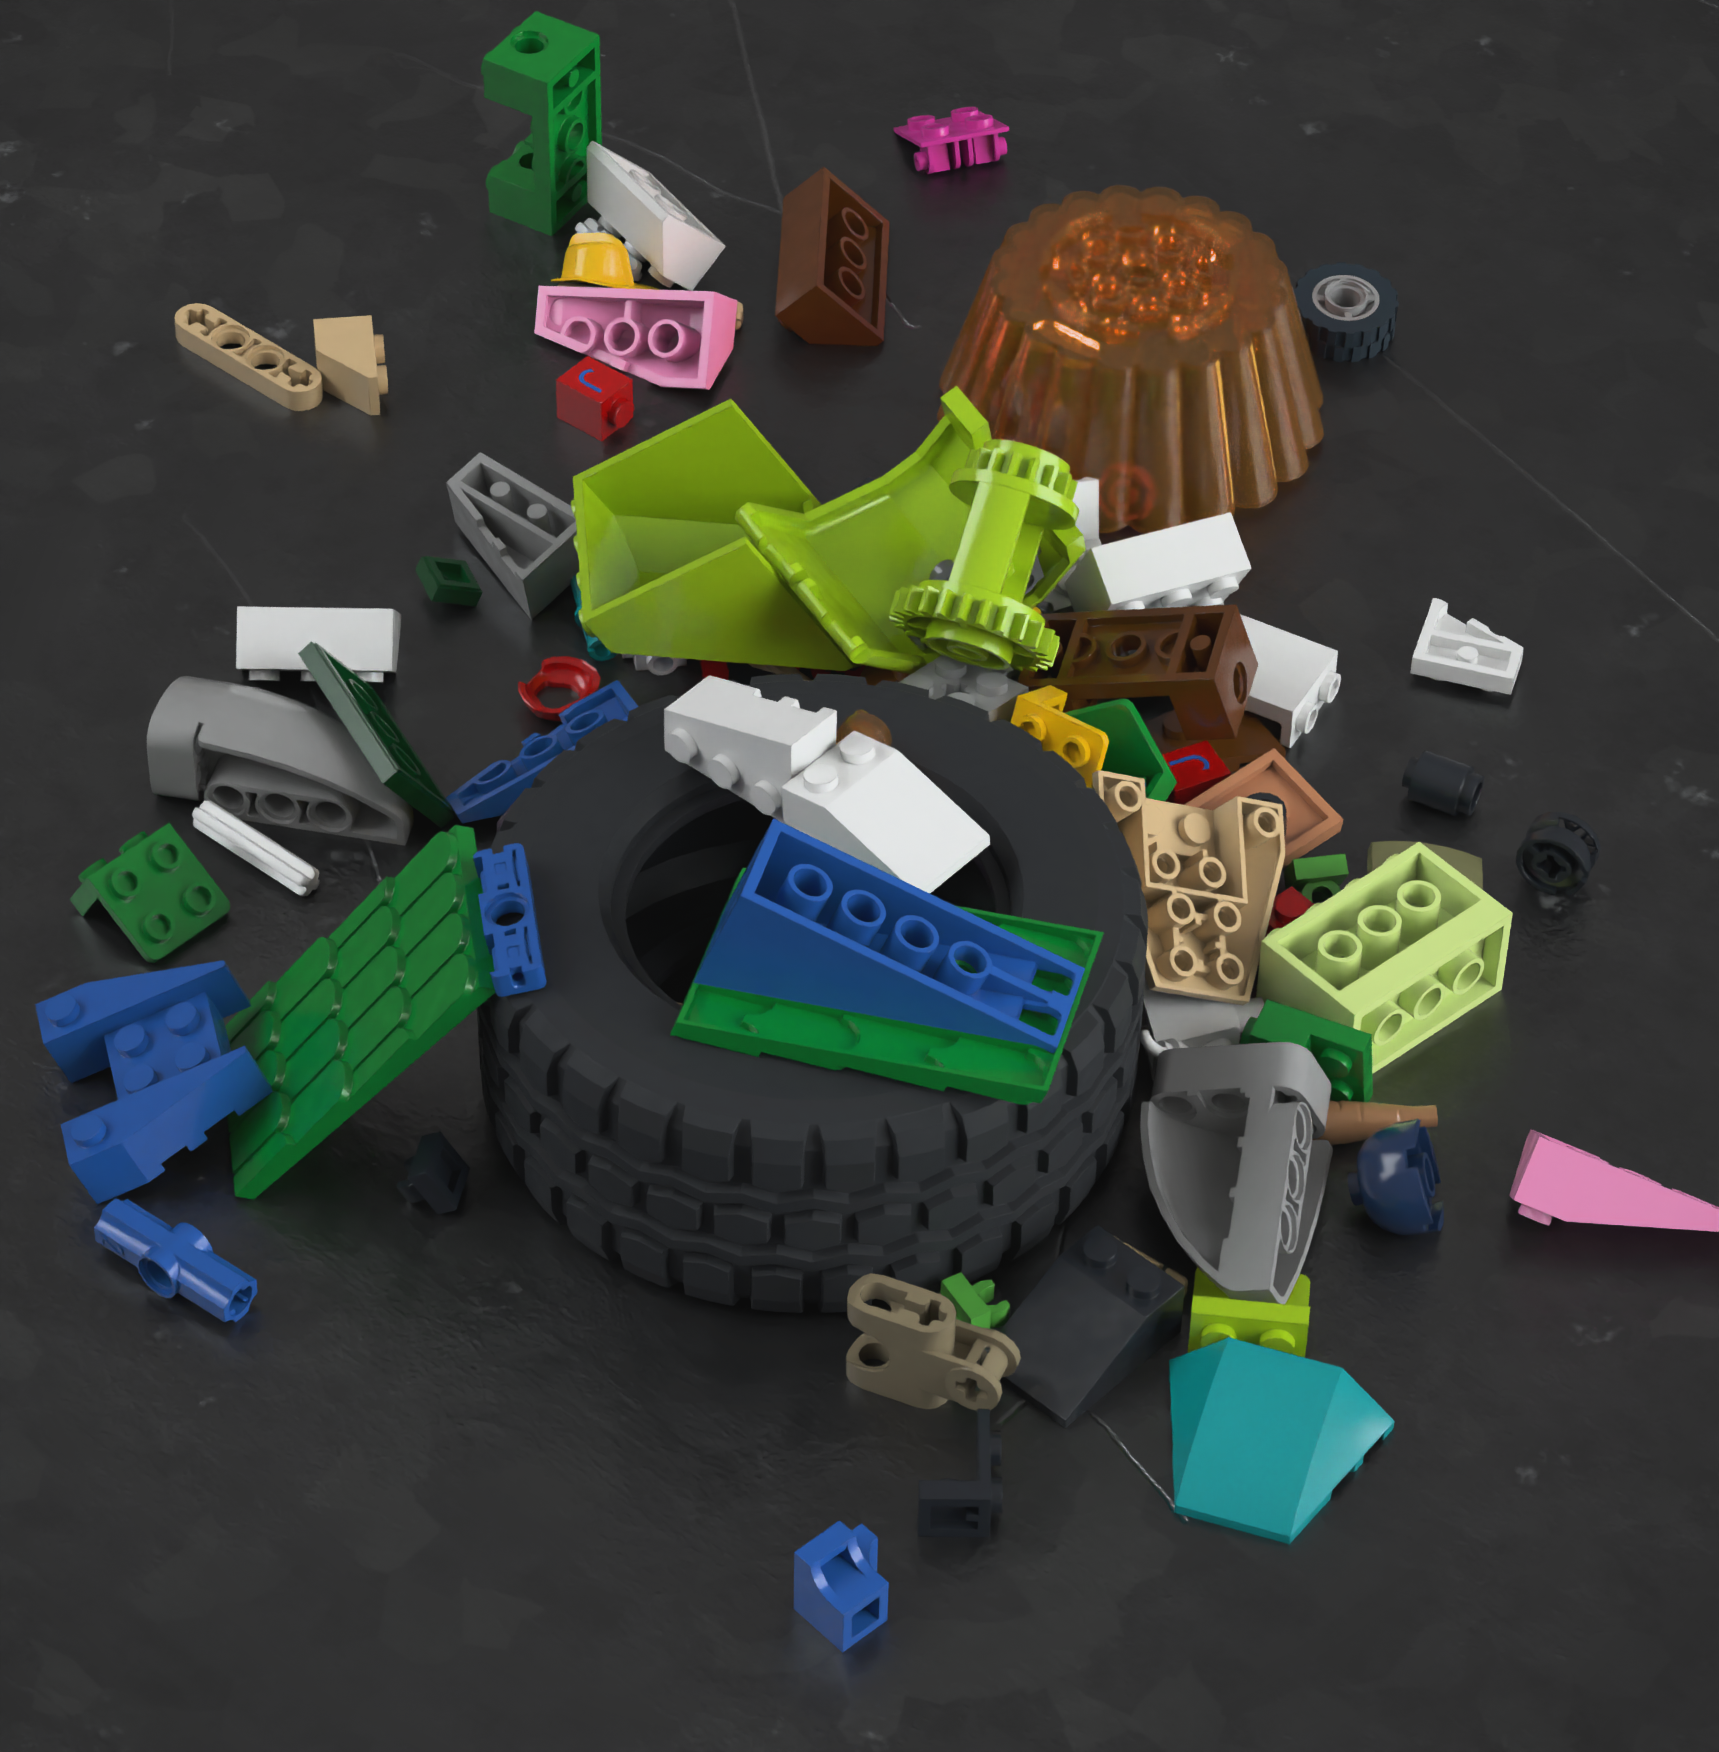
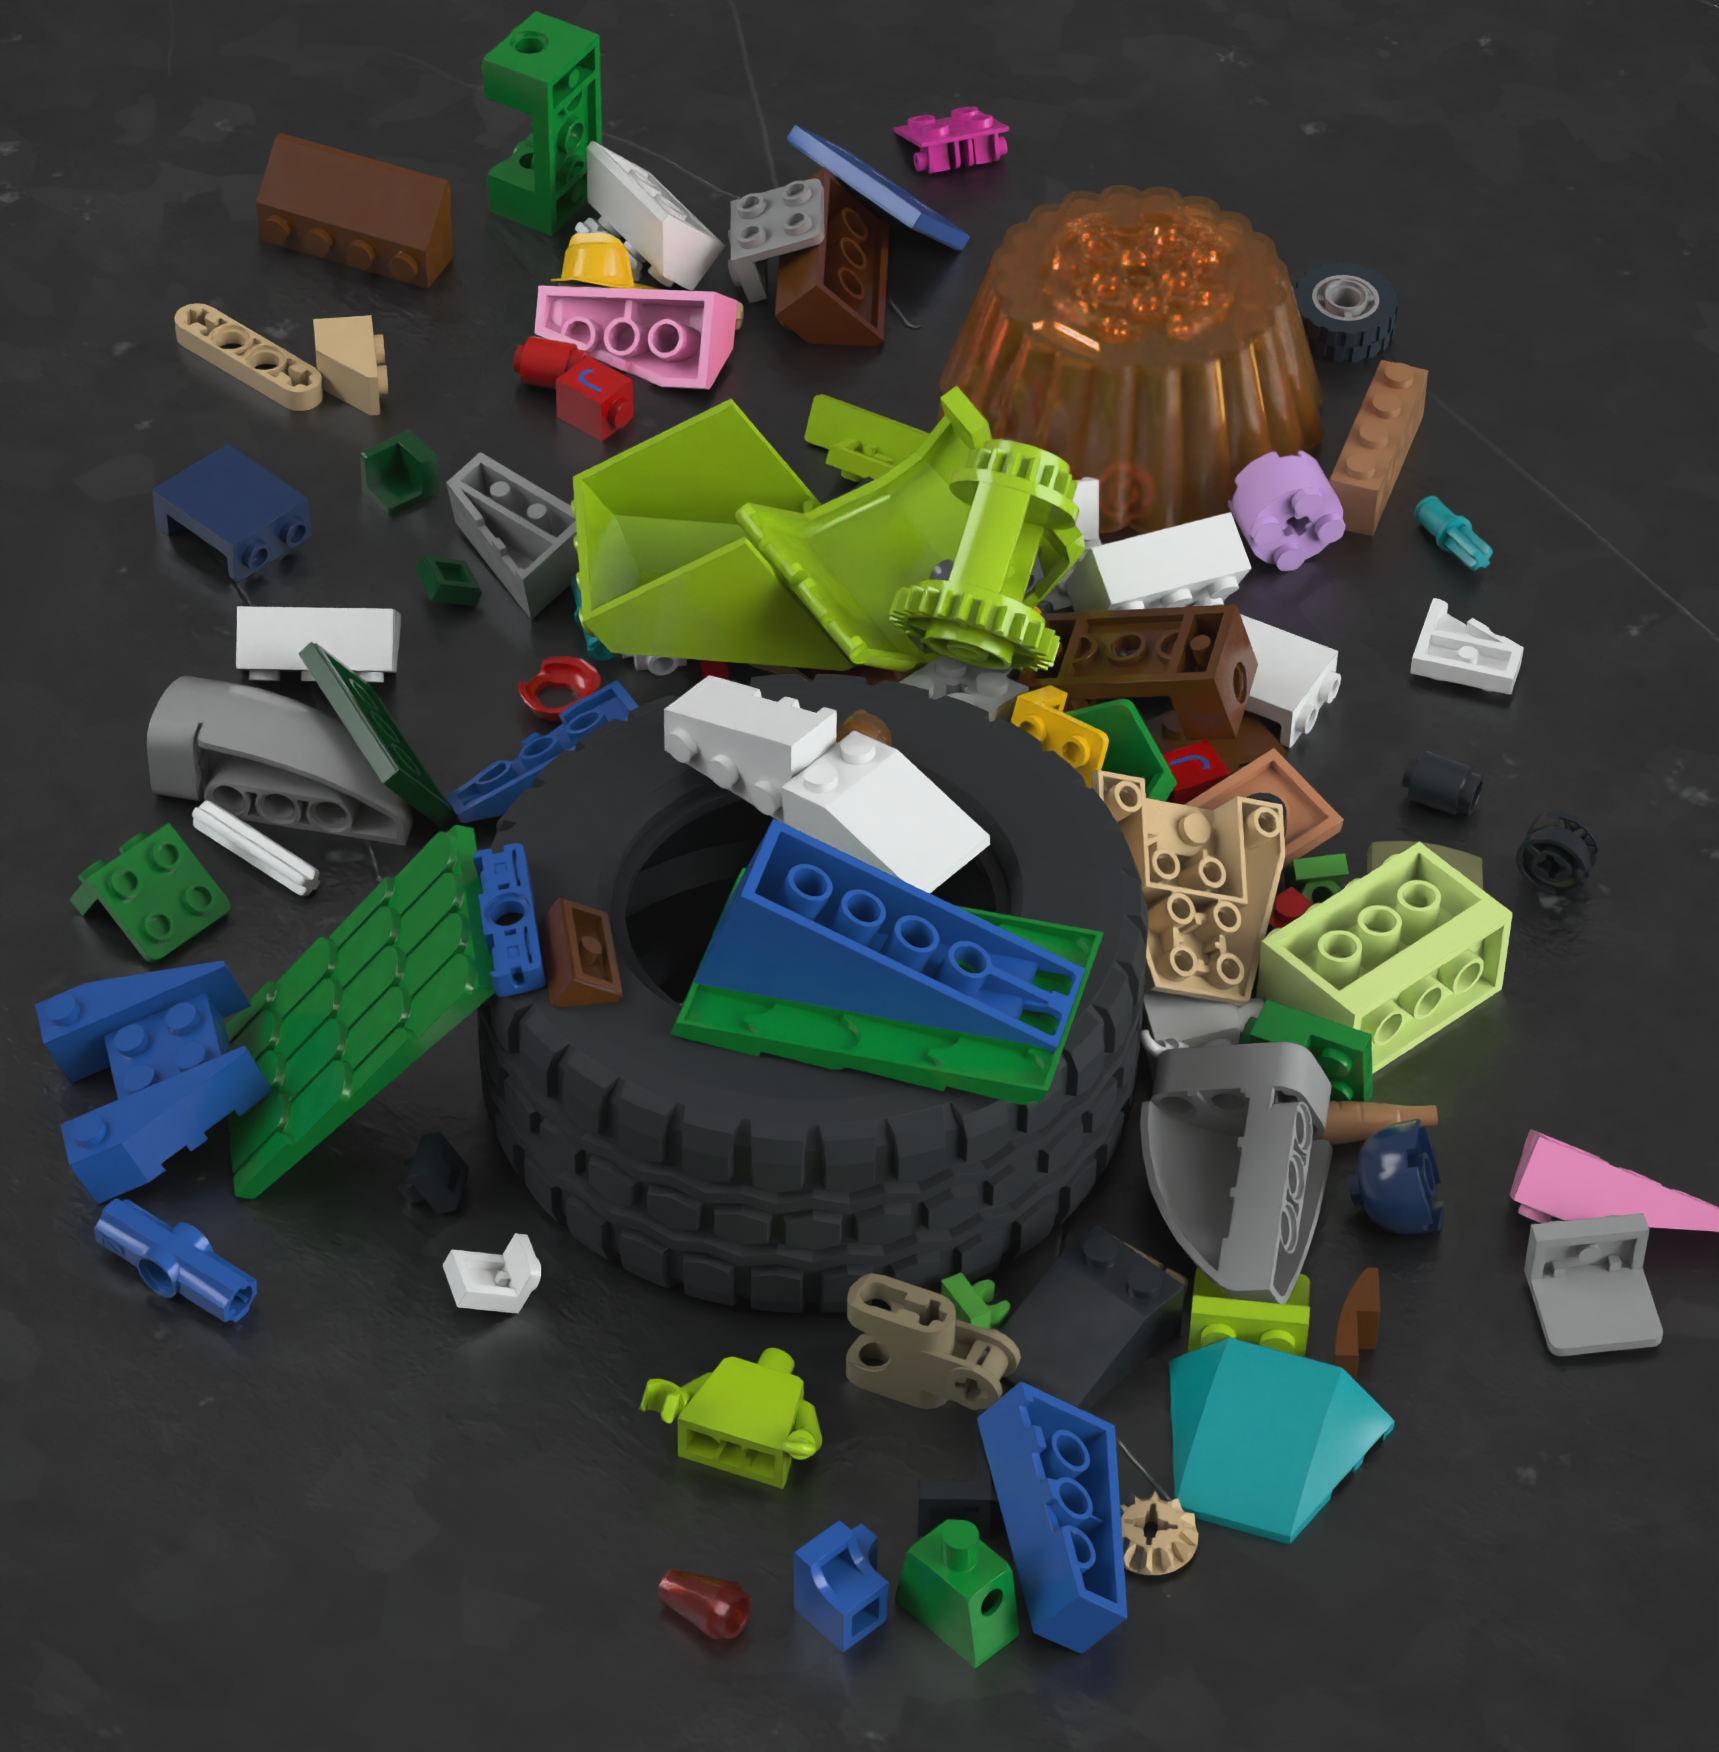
none -> dark blue panel [152,443,311,582]
none -> reddish brown slope [256,133,453,289]
none -> dark green panel [360,429,439,515]
none -> white bracket [442,1233,541,1314]
none -> red brick [513,336,588,390]
none -> reddish brown slope [539,898,623,1007]
none -> lime torso [639,1348,823,1489]
none -> clear red cone [658,1568,752,1639]
none -> light grey bracket [728,178,825,303]
none -> tile [787,125,971,251]
none -> lime bracket [804,394,930,482]
none -> green torso [895,1519,1019,1669]
none -> blue wedge [977,1381,1128,1654]
none -> tan gear [1120,1491,1199,1575]
none -> lavender brick [1228,451,1346,571]
none -> medium nougat brick [1329,360,1428,536]
none -> reddish brown slope [1333,1267,1380,1381]
none -> teal axle [1414,496,1493,571]
none -> light grey bracket [1524,1213,1663,1356]

